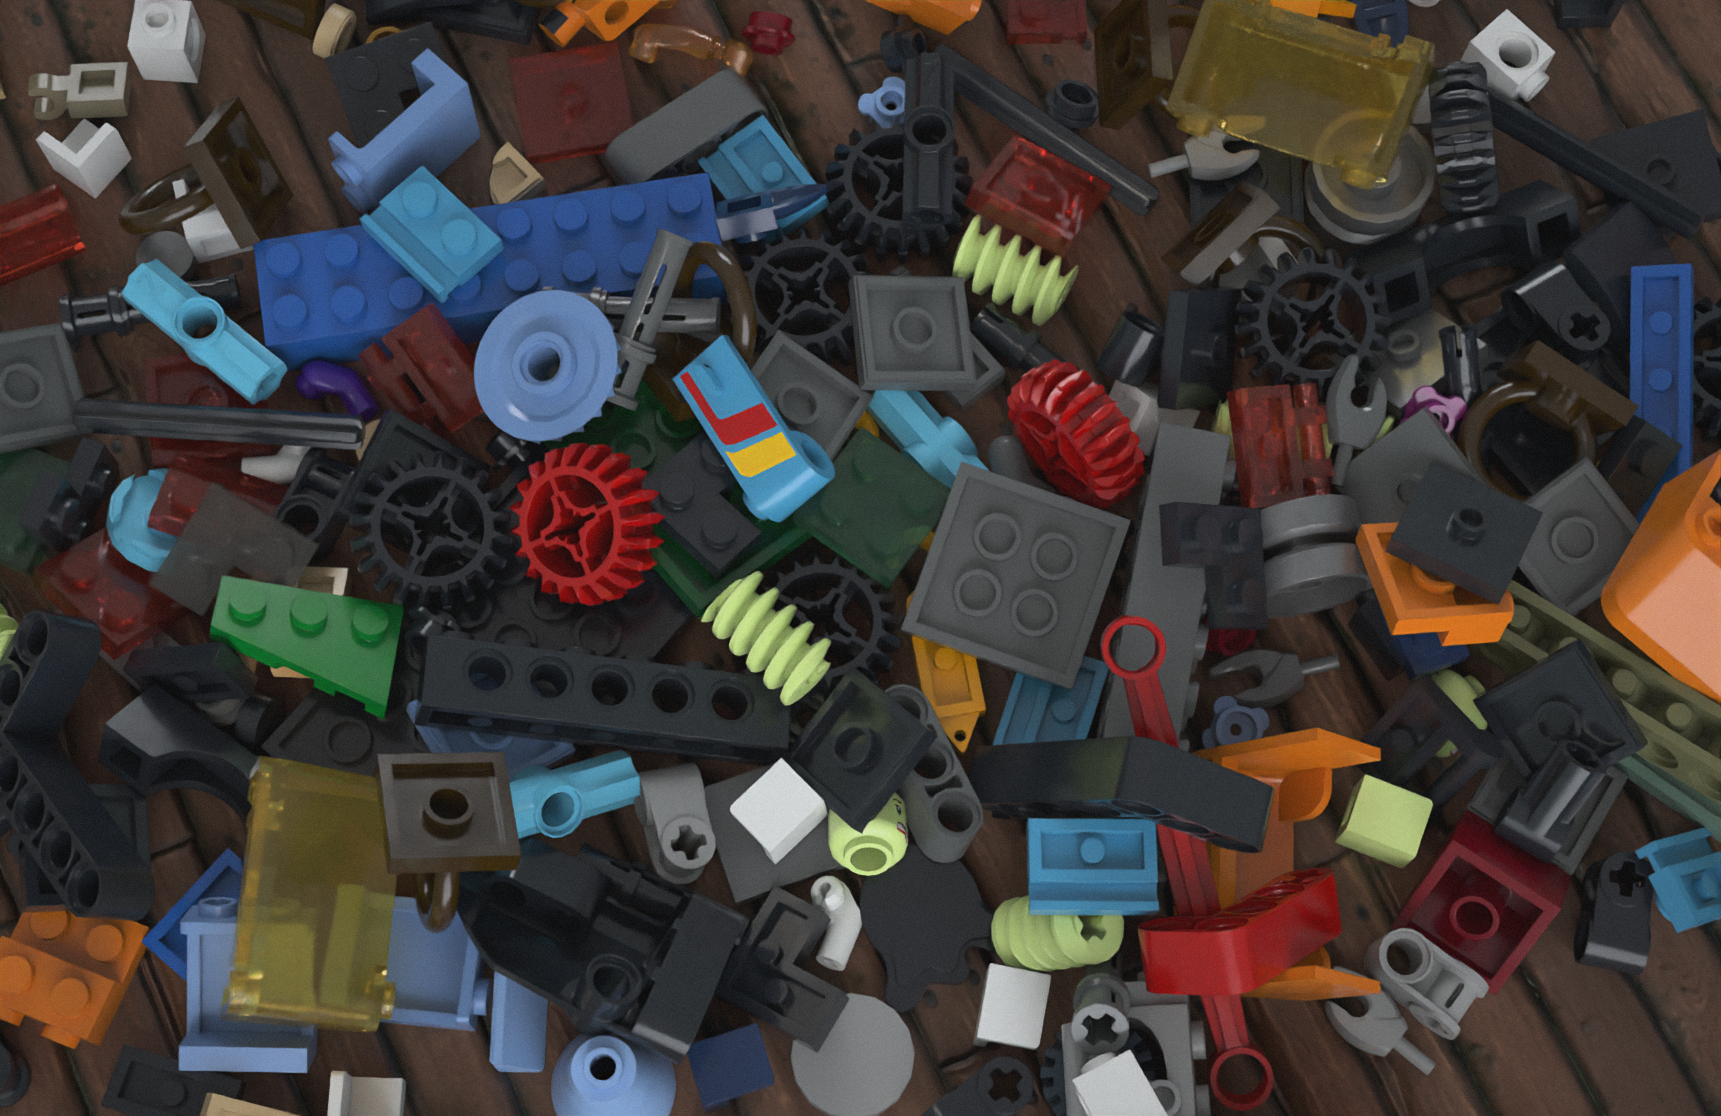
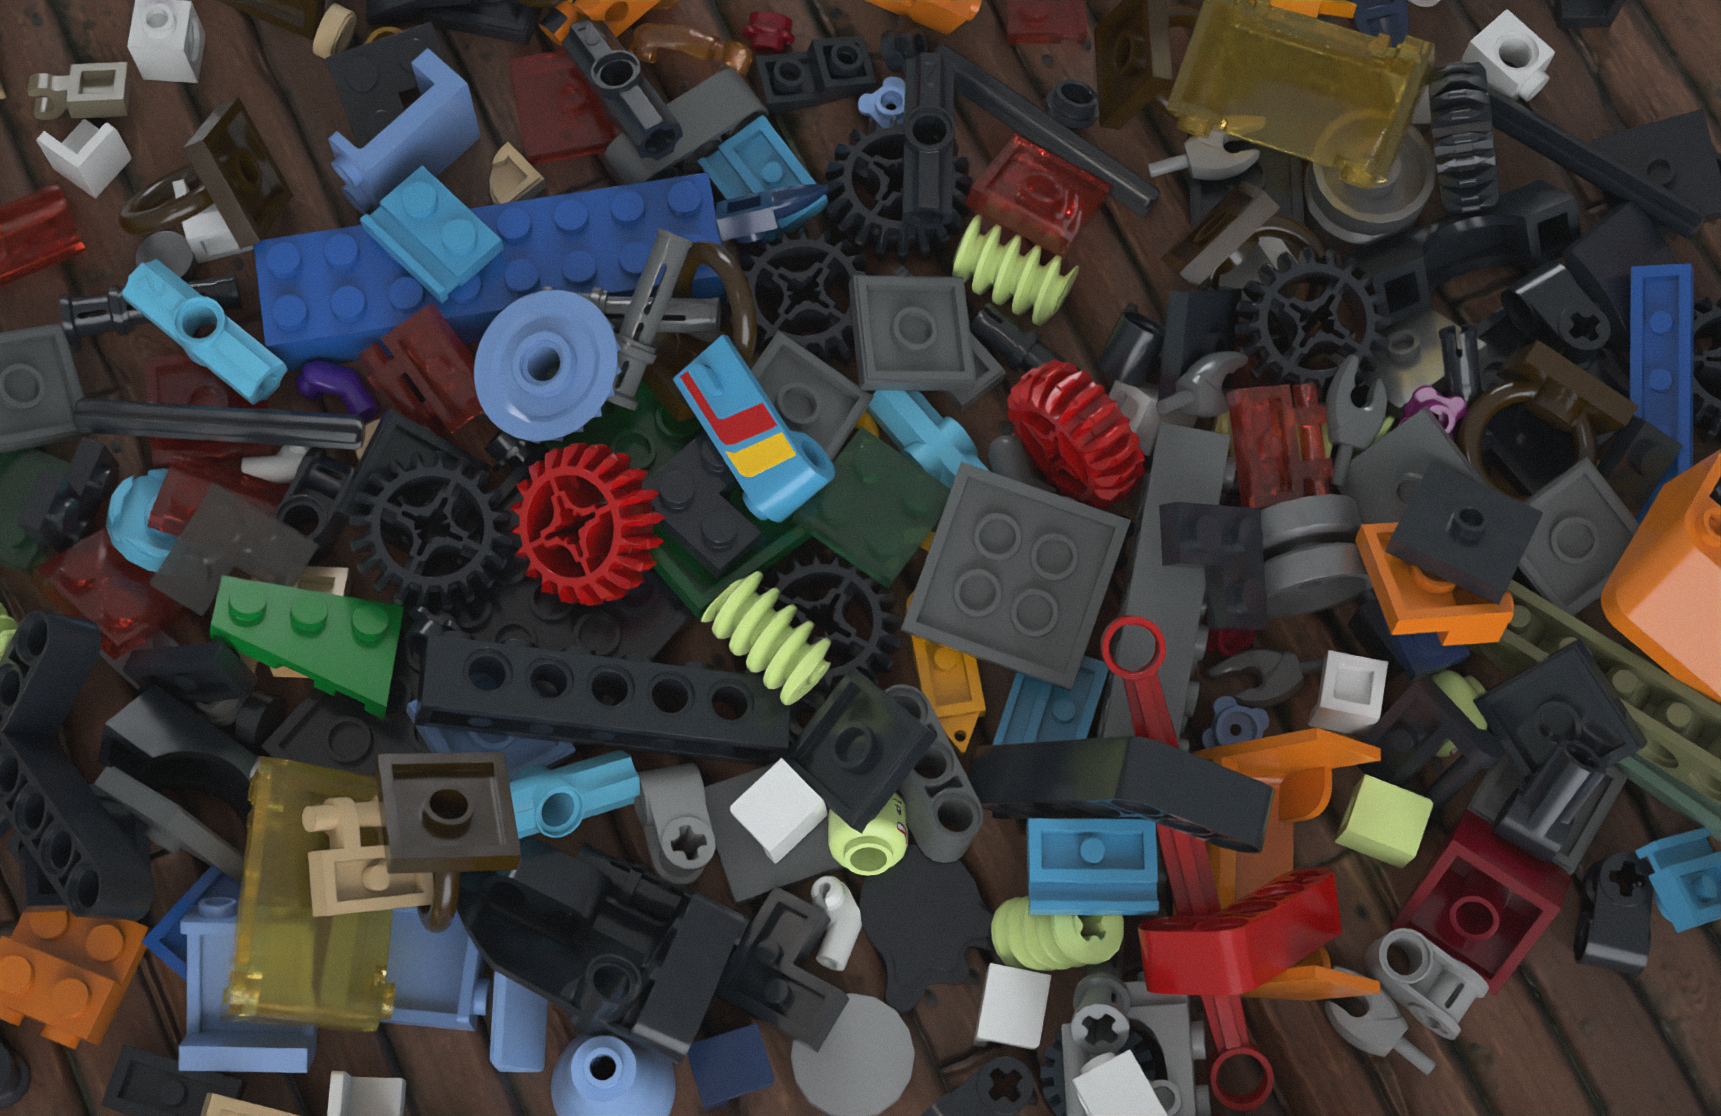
none -> dark grey plate [94,766,254,884]
none -> tan plate [302,795,434,917]
none -> black piece [562,17,683,161]
none -> black slope [750,35,877,114]
none -> dark grey hand [1156,351,1248,418]
none -> white panel [1308,650,1388,737]

